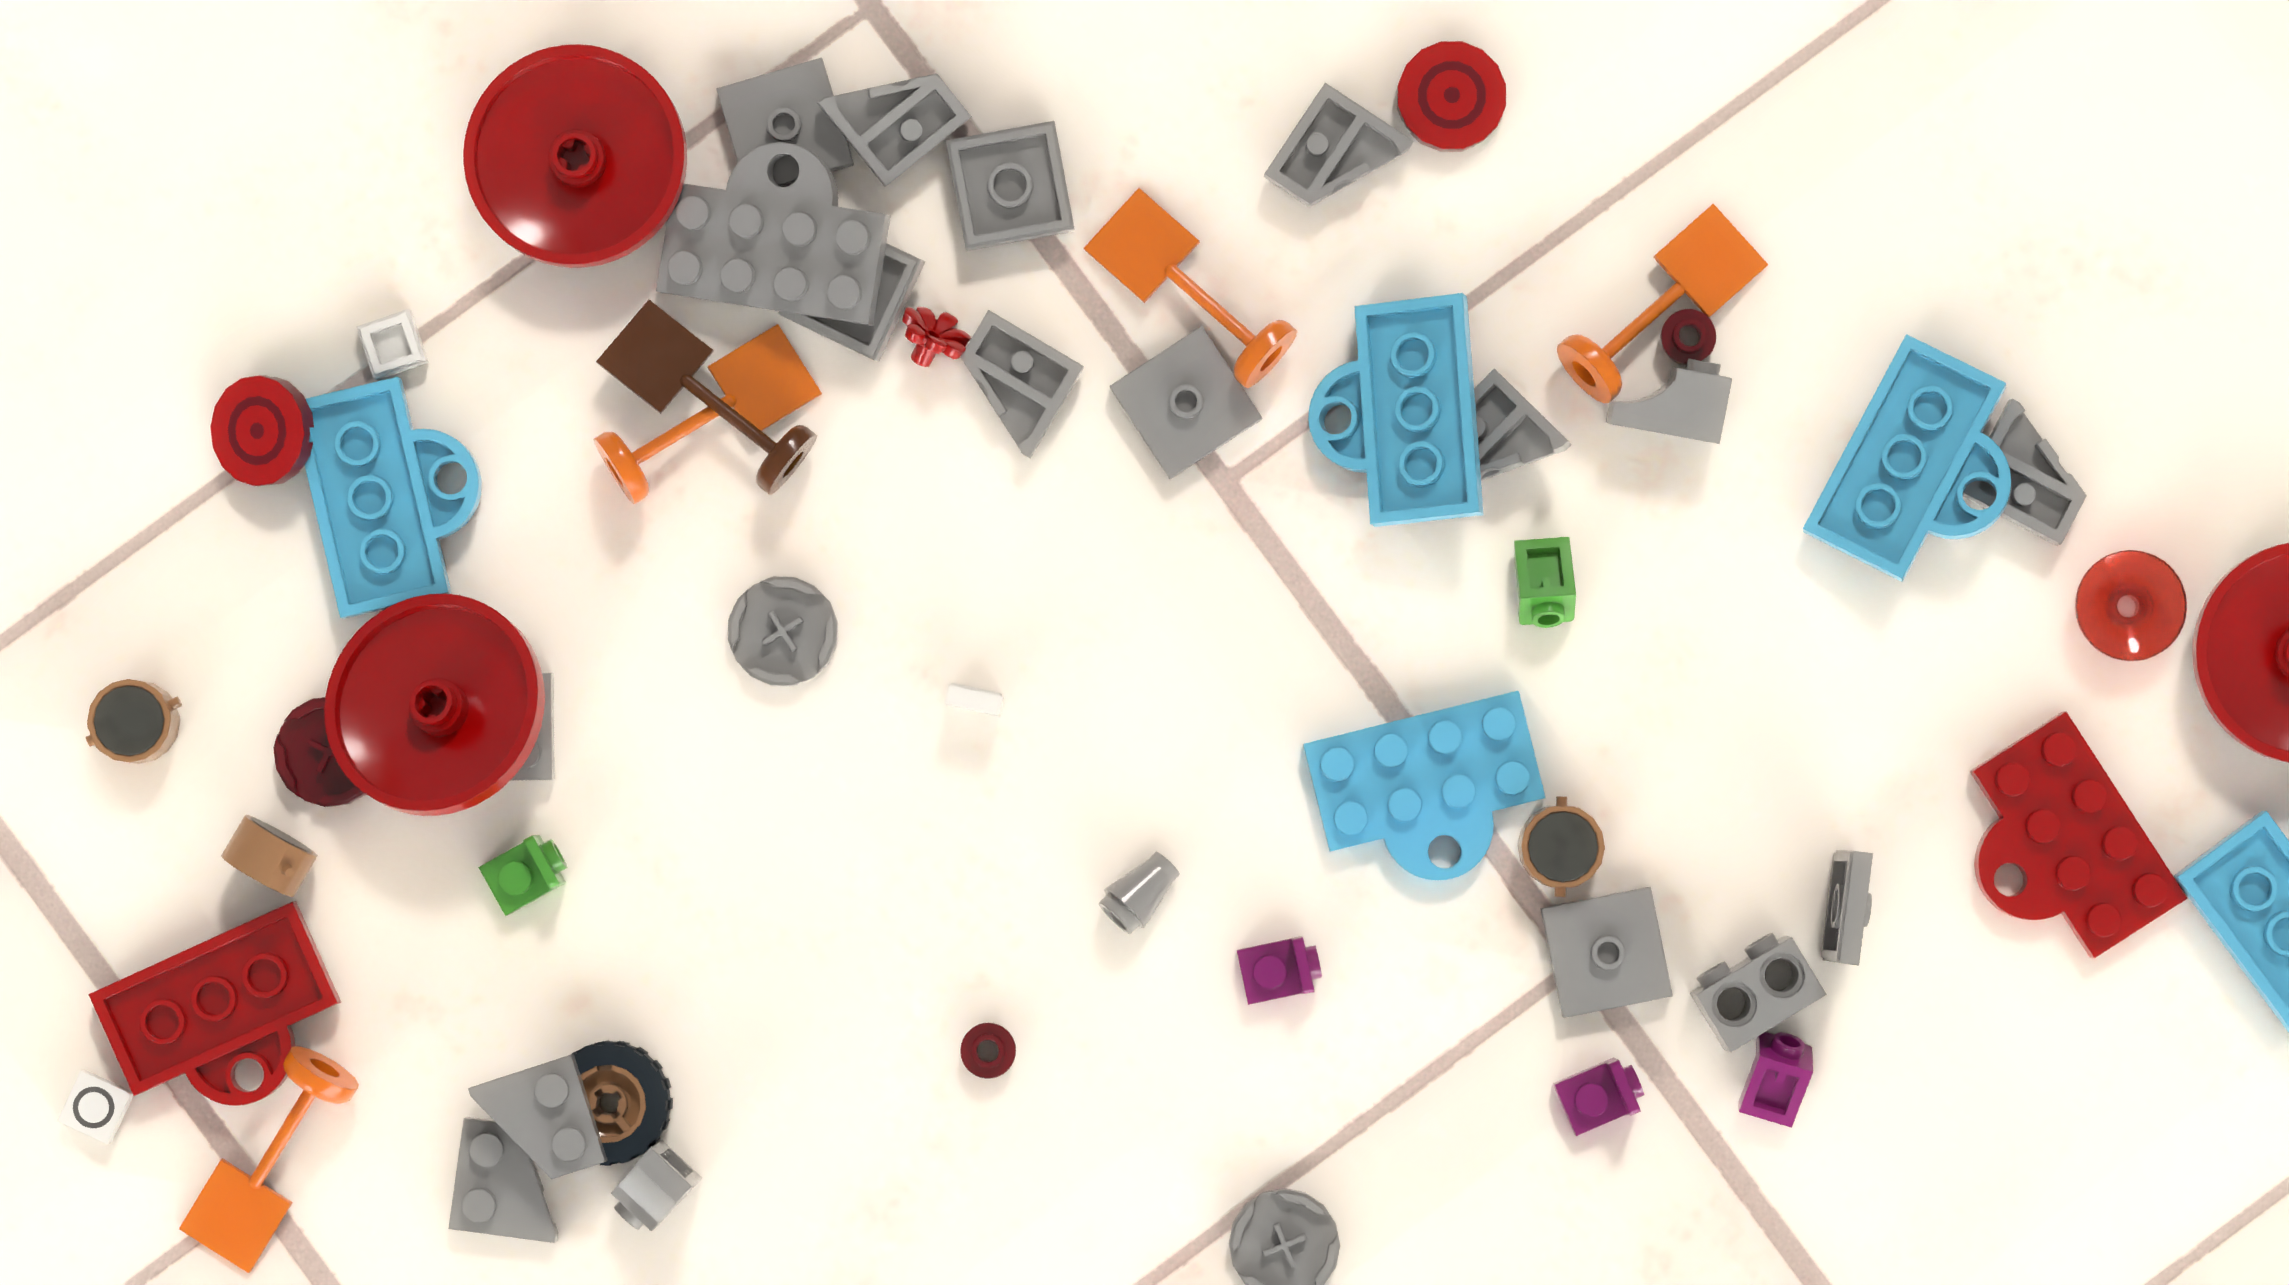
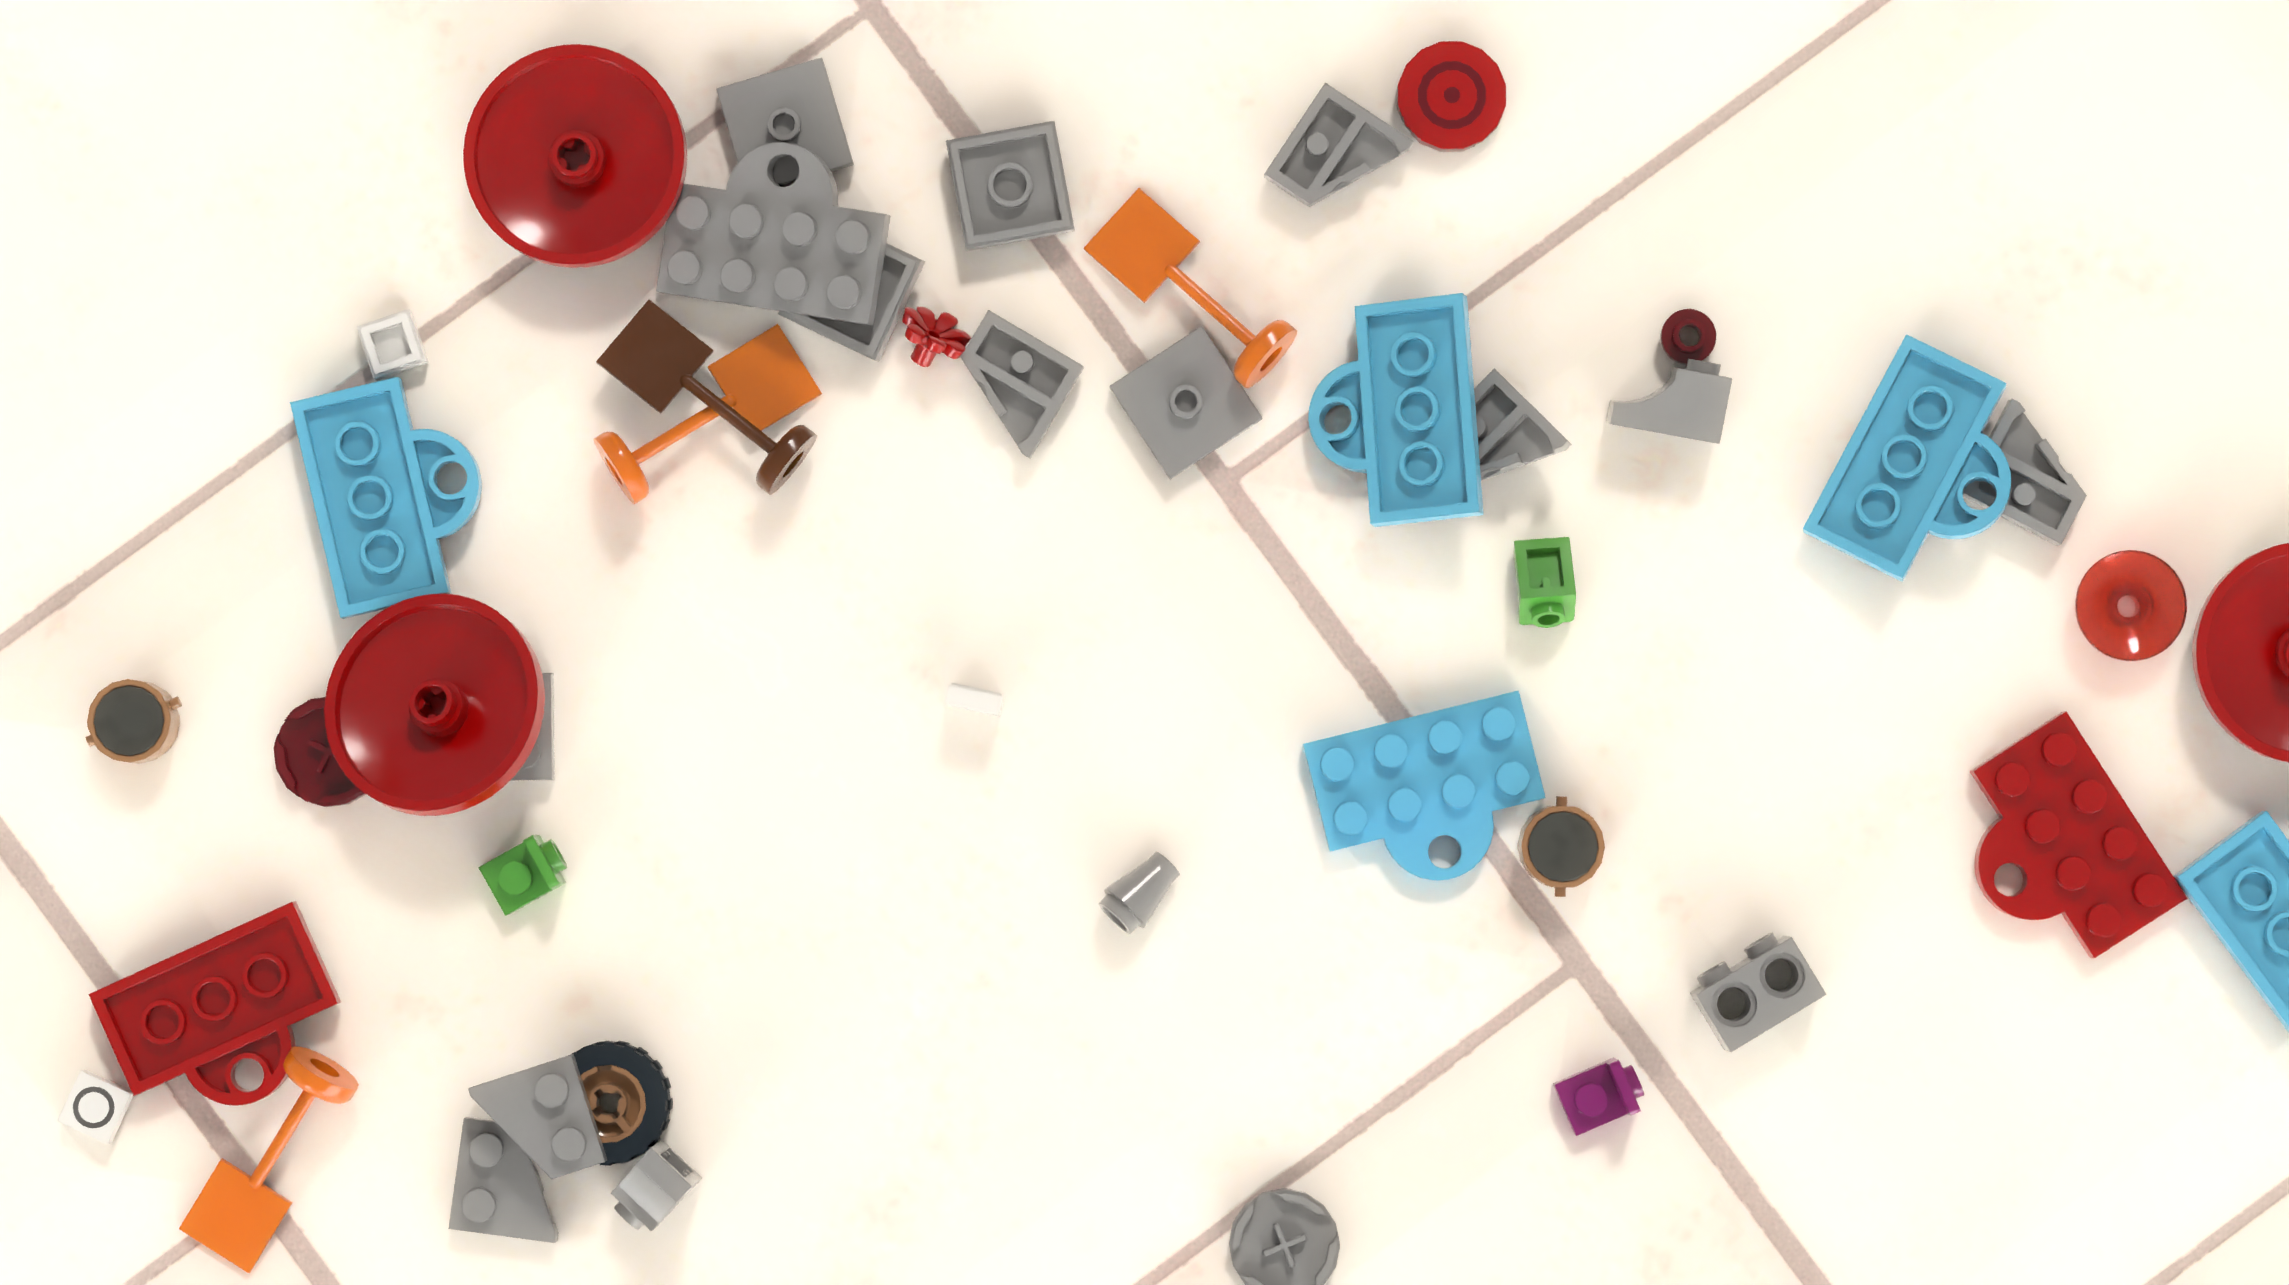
red tile [210,375,314,486] -> none
medium nougat piece [221,814,318,897] -> none
light grey tile [728,576,838,686] -> none
light grey wing [817,73,972,187] -> none
dark red plate [960,1023,1016,1079] -> none
magenta bracket [1236,936,1322,1005] -> none
light grey plate [1540,887,1673,1018] -> none
orange piece [1557,204,1768,404] -> none
magenta bracket [1738,1032,1813,1128] -> none
light grey plate [1821,850,1873,966] -> none

